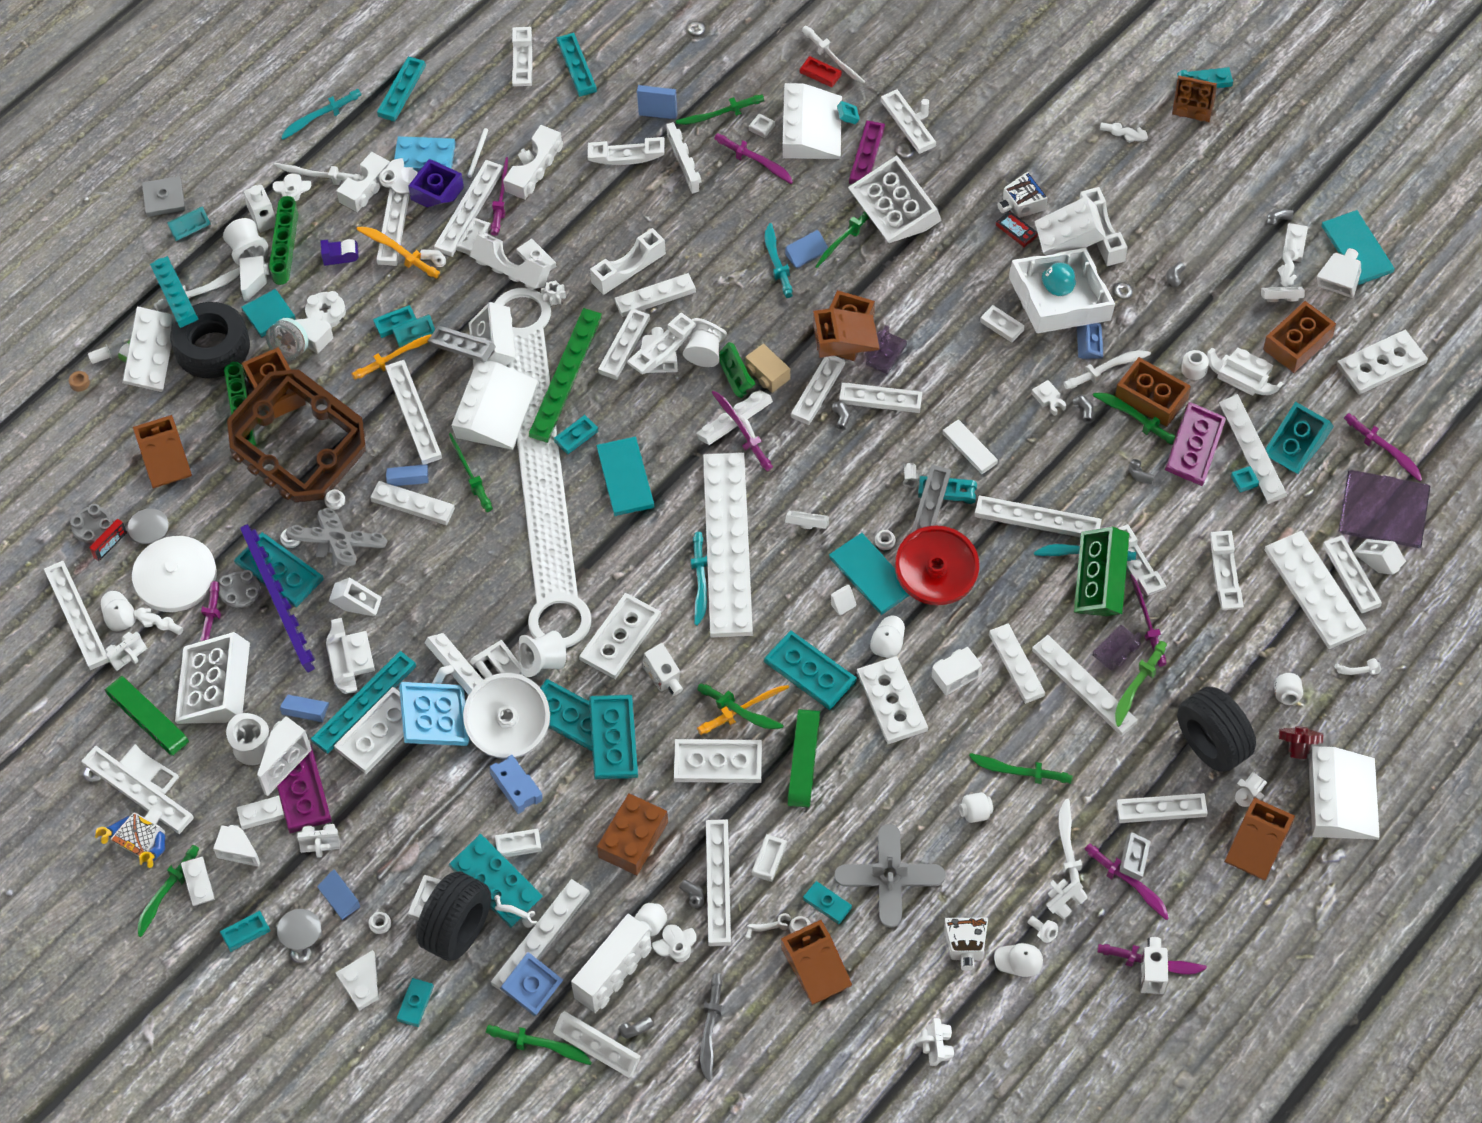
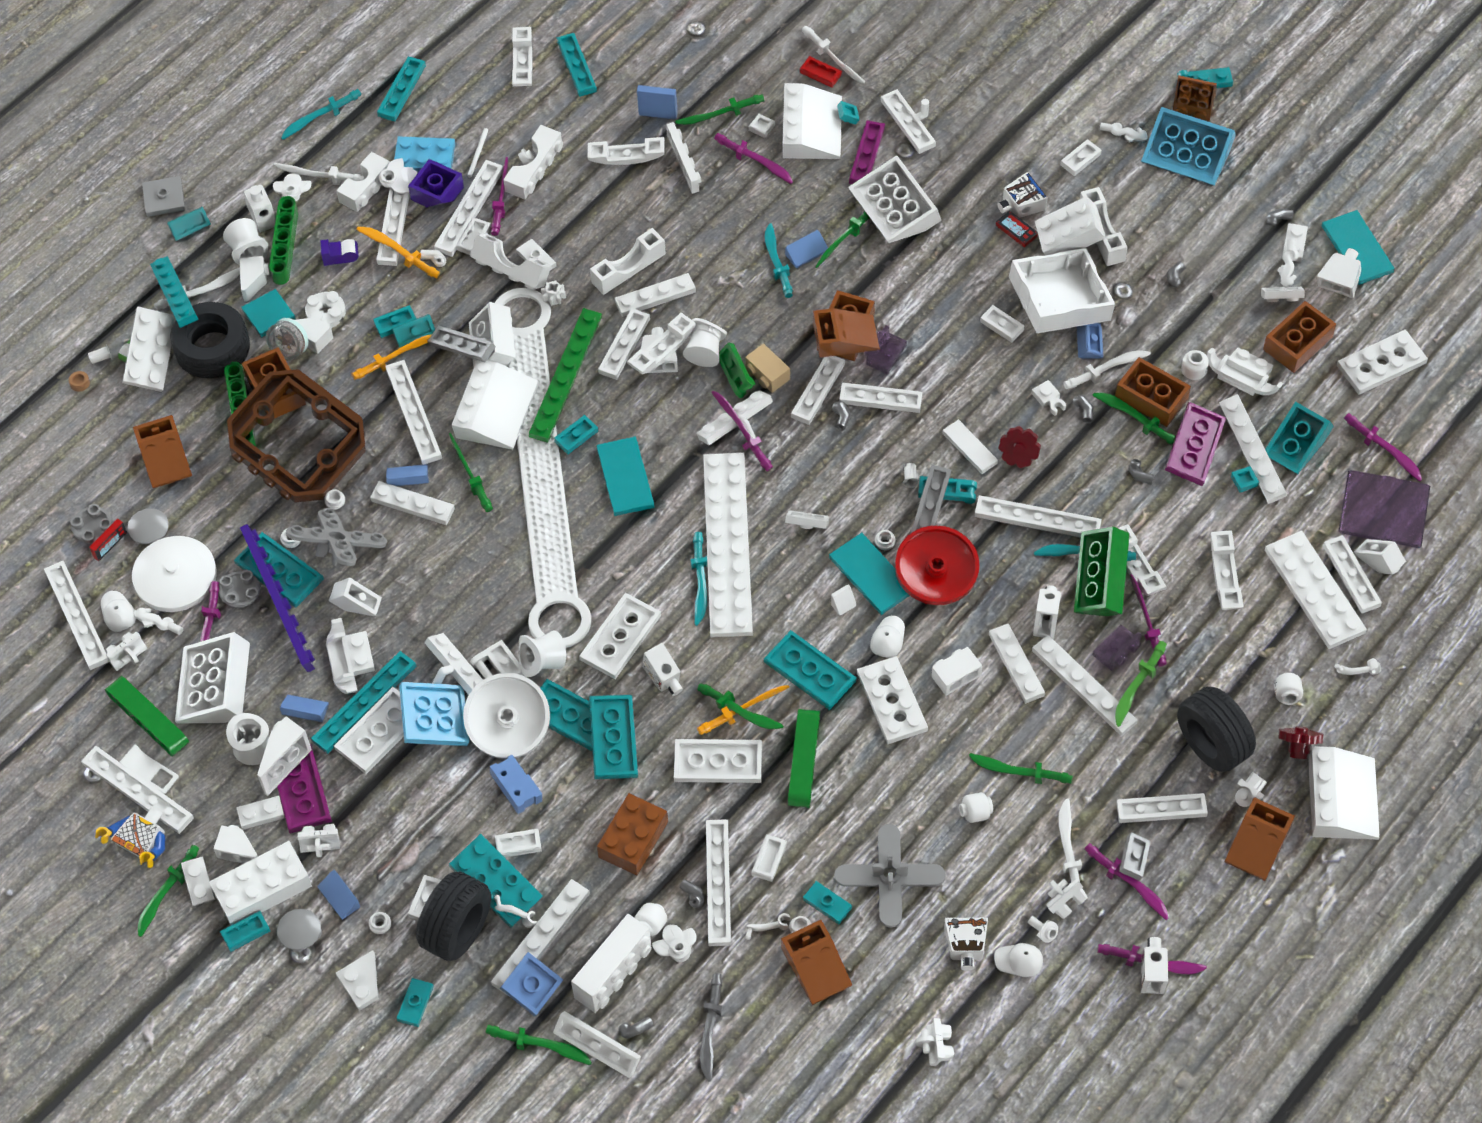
teal helmet [1042,263,1076,296] -> none
none -> white brick [209,841,312,925]
none -> dark red plant [998,426,1041,468]
none -> white torso [1033,585,1061,639]
none -> white plate [1060,139,1102,176]
none -> medium azure slope [1141,107,1236,186]

